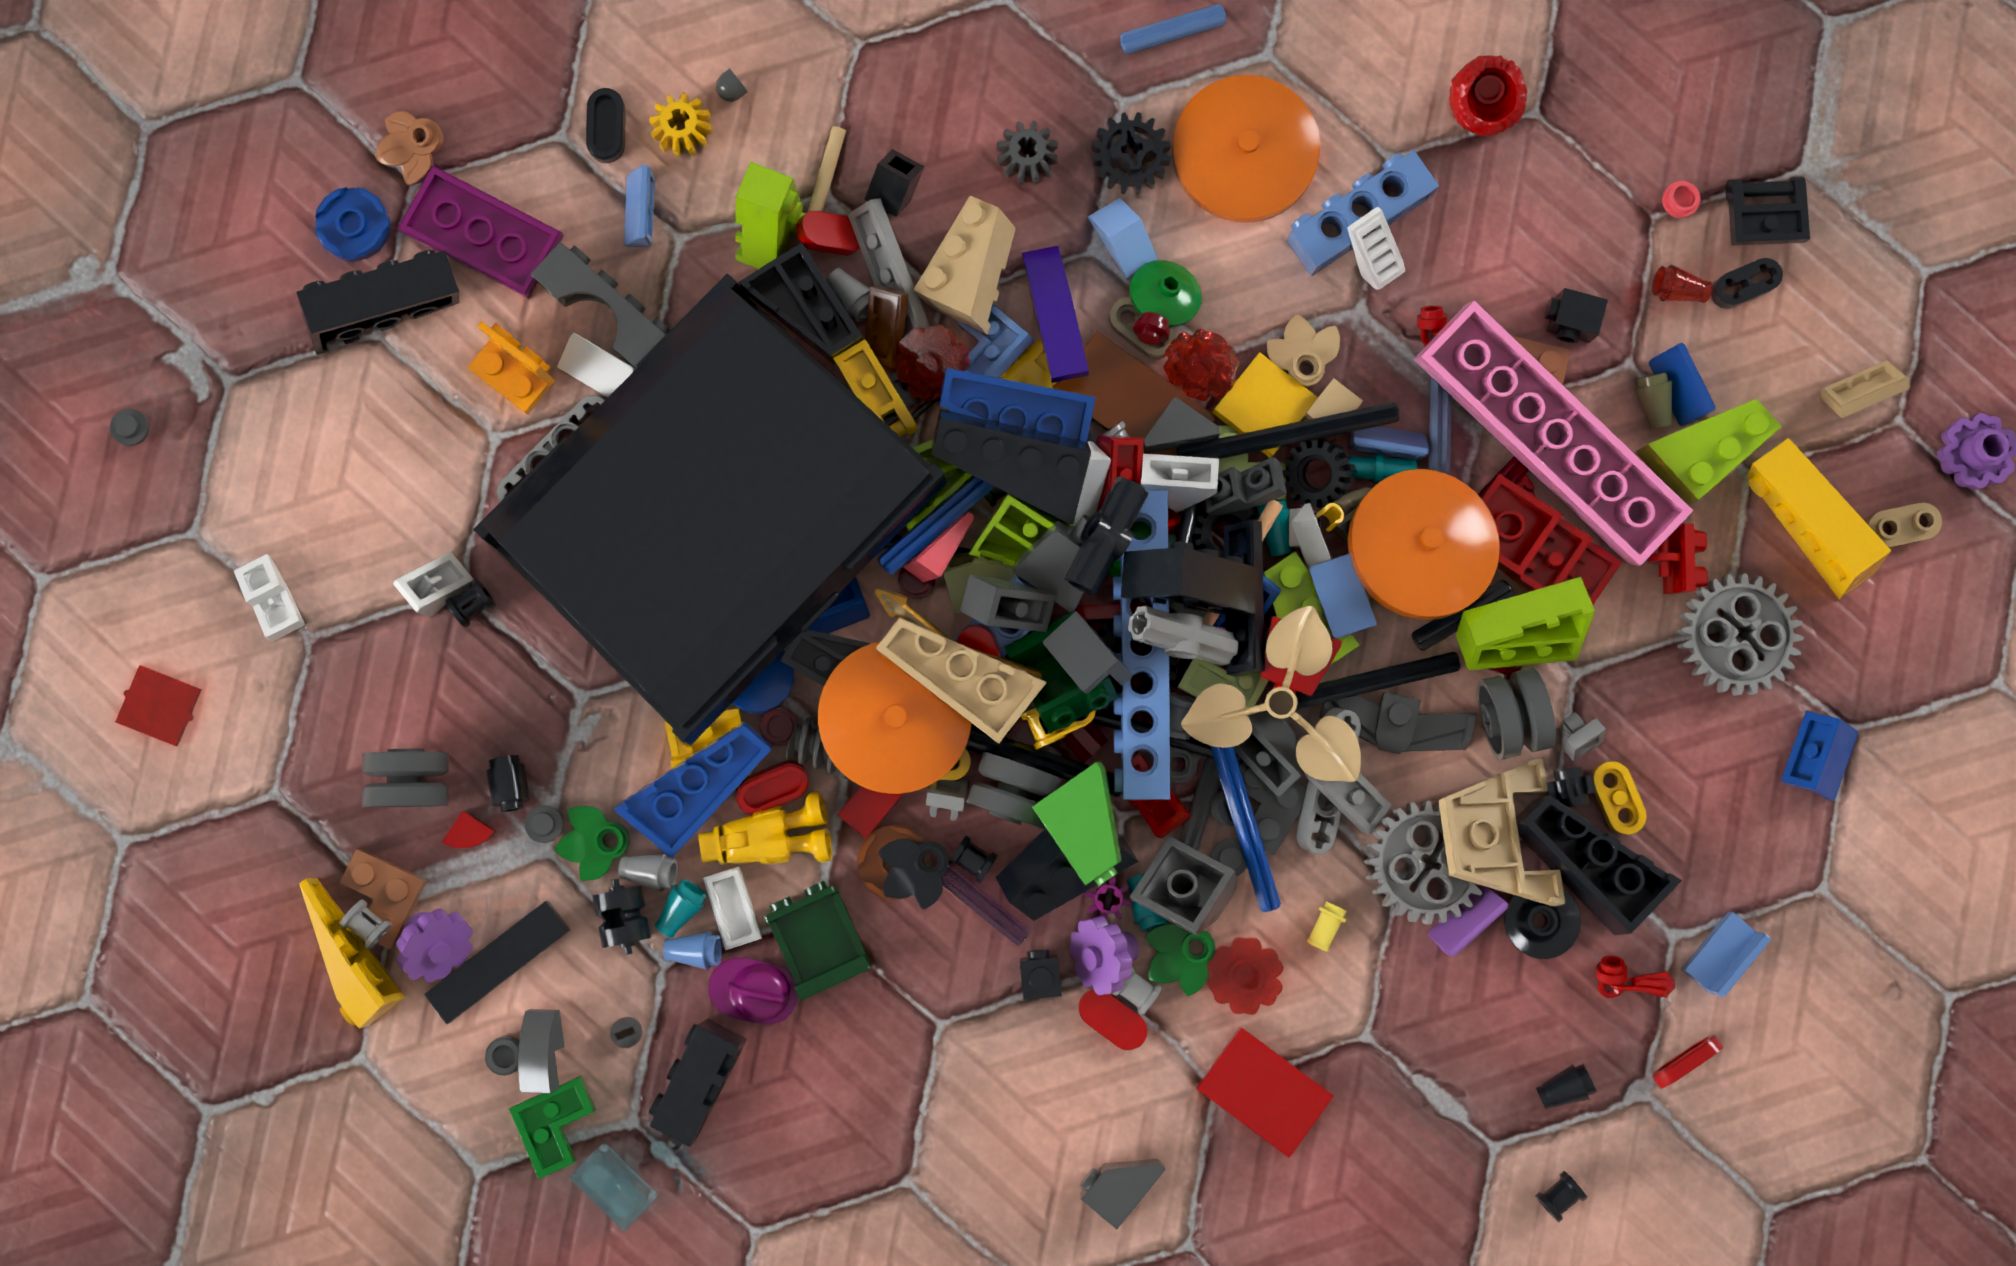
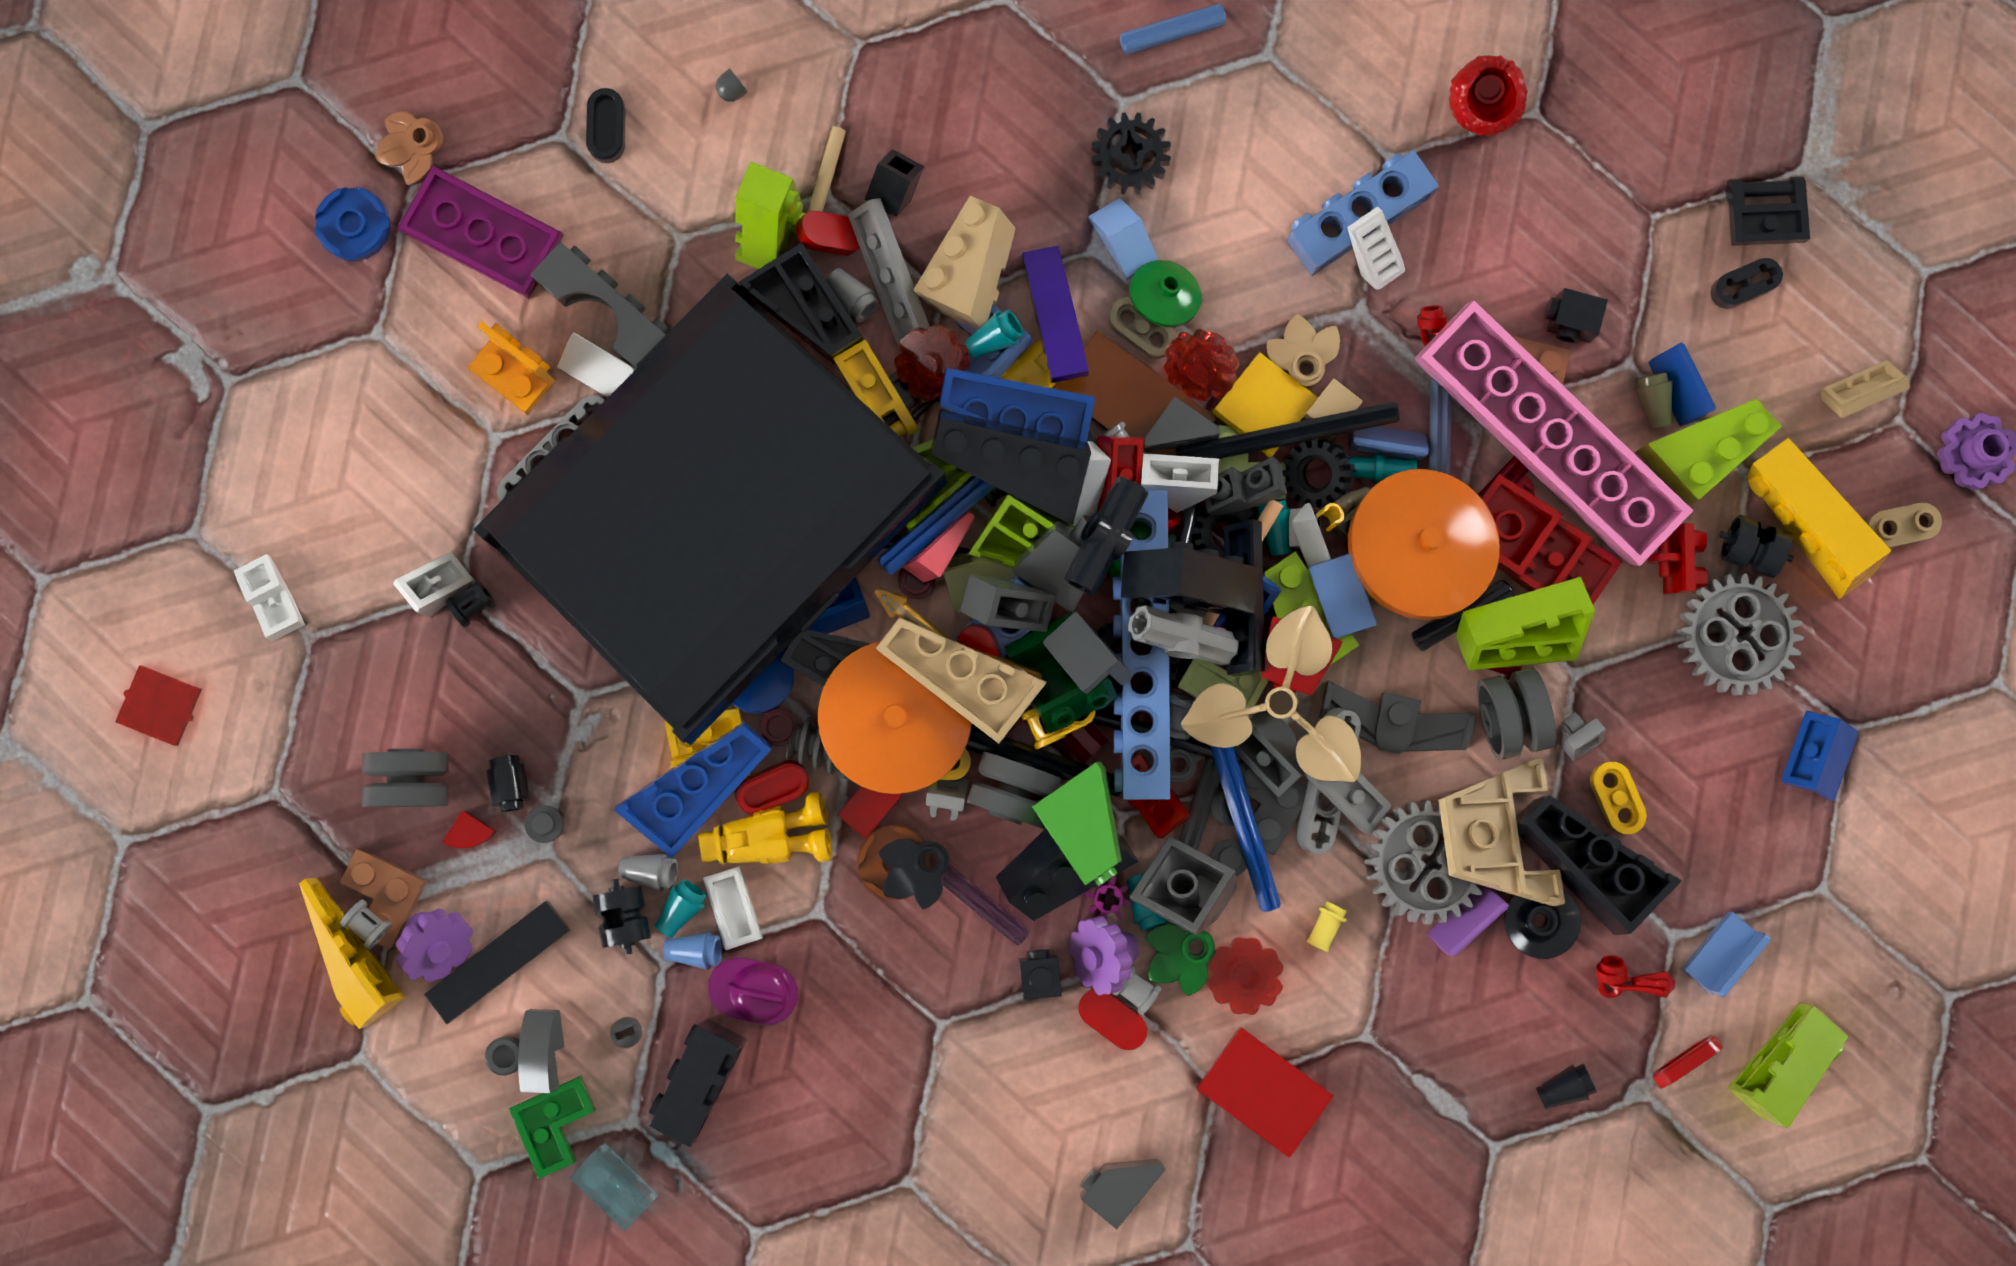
dark grey plate [110,408,149,446] -> none
black wedge [296,250,460,355] -> none
green plate [554,806,630,881] -> none
medium blue slope [624,165,655,247] -> none
yellow gear [649,92,713,158] -> none
dark green panel [763,881,873,1001] -> none
reddish brown plate [865,285,908,368] -> none
black bush [949,835,998,883] -> none
dark grey gear [997,120,1058,185] -> none
red tile [1069,602,1144,623] -> none
dark red plate [1133,312,1170,345] -> none
orange dish [1172,75,1320,223] -> none
black axle [1296,652,1461,710] -> none
black bush [1535,1171,1588,1223] -> none
black gear [1546,766,1596,808] -> none
clear red cone [1652,265,1712,303] -> none
coral plate [1662,181,1701,218] -> none
none -> teal cone [965,310,1023,359]
none -> black wheel [1719,515,1794,578]
none -> lime wedge [1727,1002,1849,1129]

